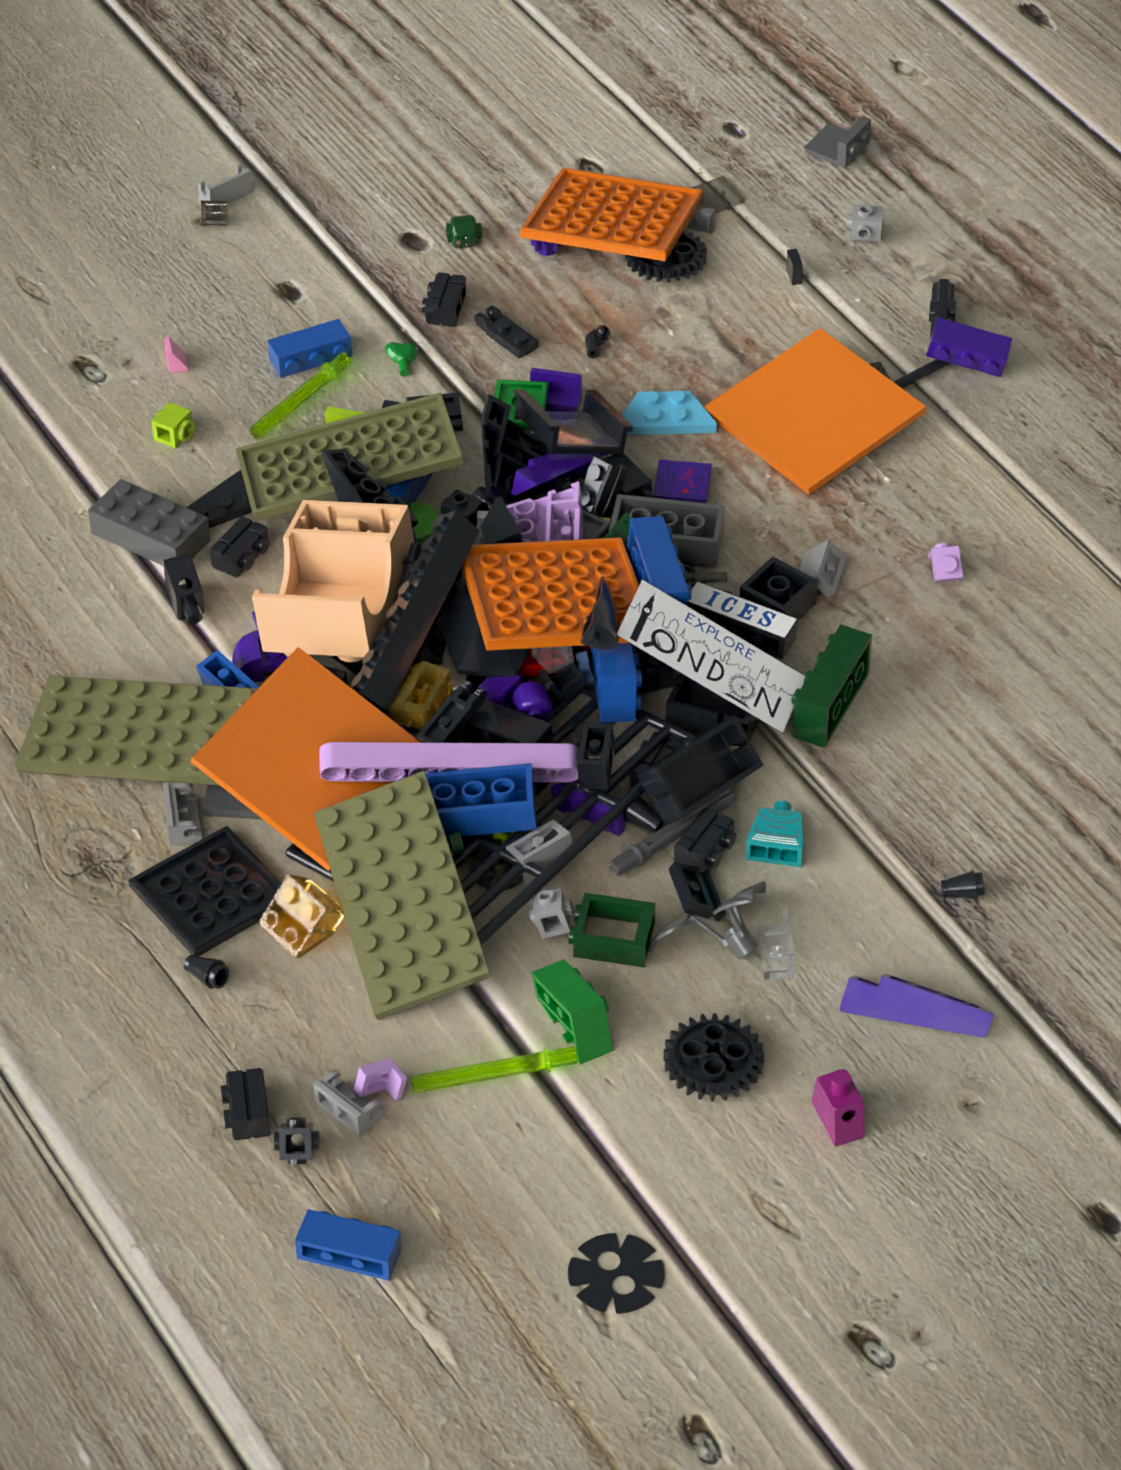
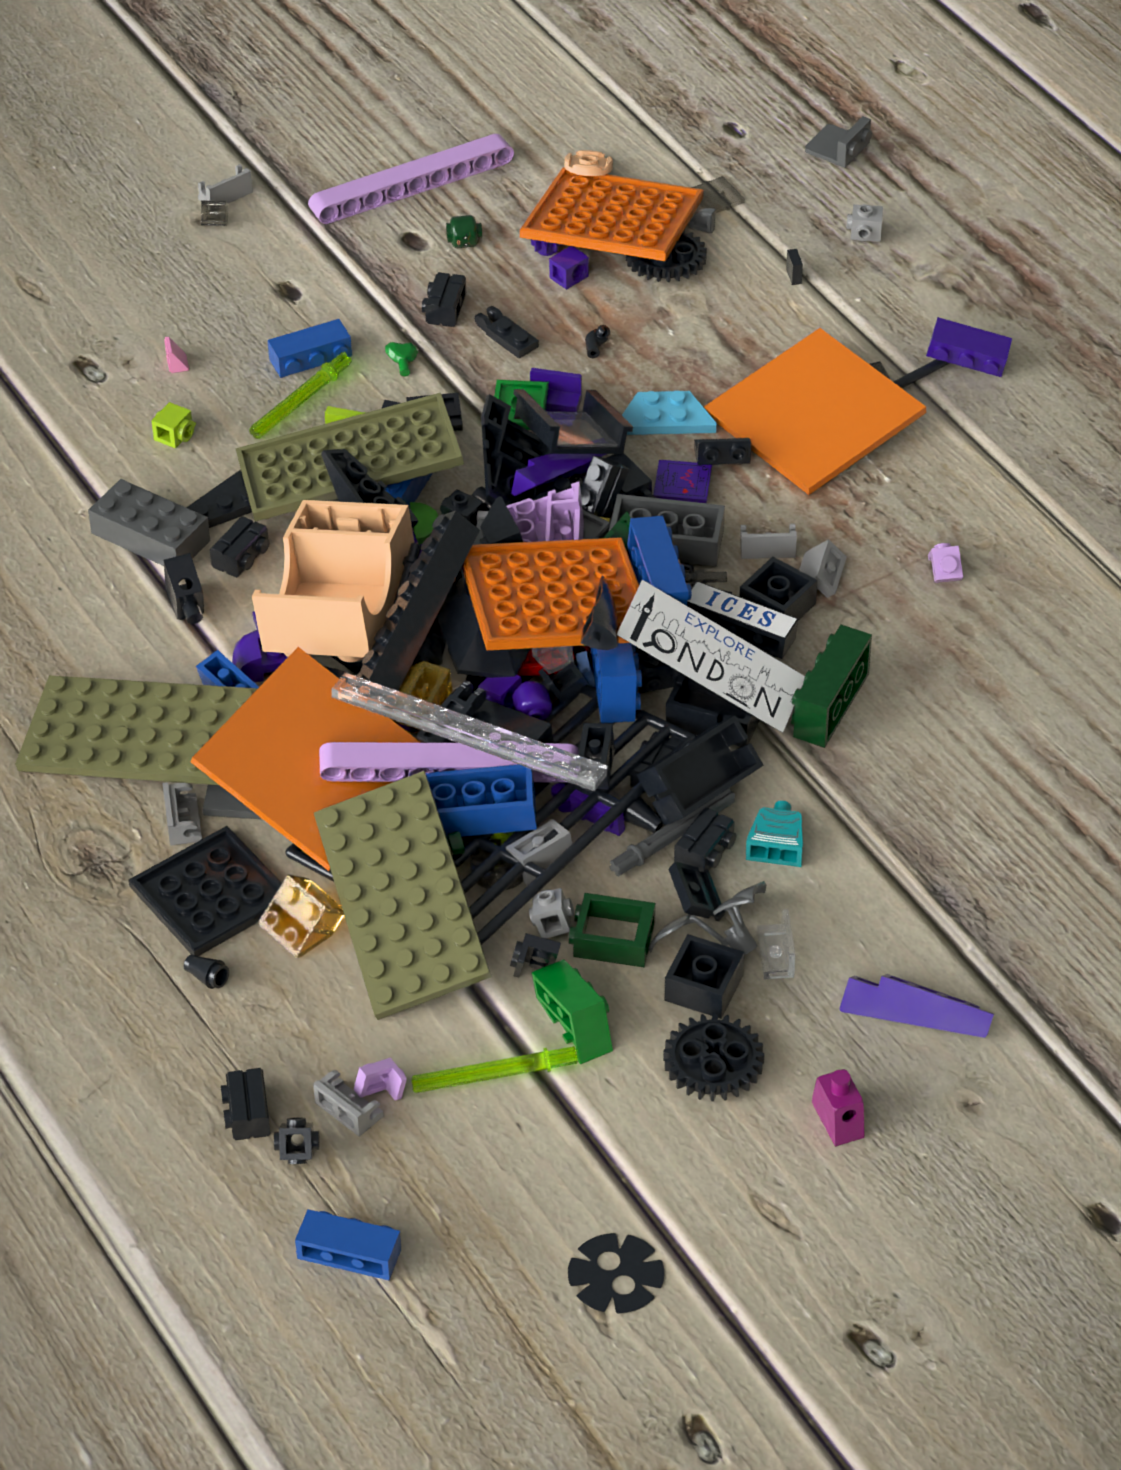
black piece [929,279,956,339] -> none
black cone [941,870,985,899] -> none
none -> lavender beam [308,134,514,224]
none -> clear plate [331,673,608,791]
none -> black bracket [510,933,561,978]
none -> dark purple brick [549,246,589,290]
none -> light nougat tile [564,150,613,176]
none -> black brick [664,934,744,1019]
none -> black bracket [694,438,751,465]
none -> light grey hinge [740,524,797,559]

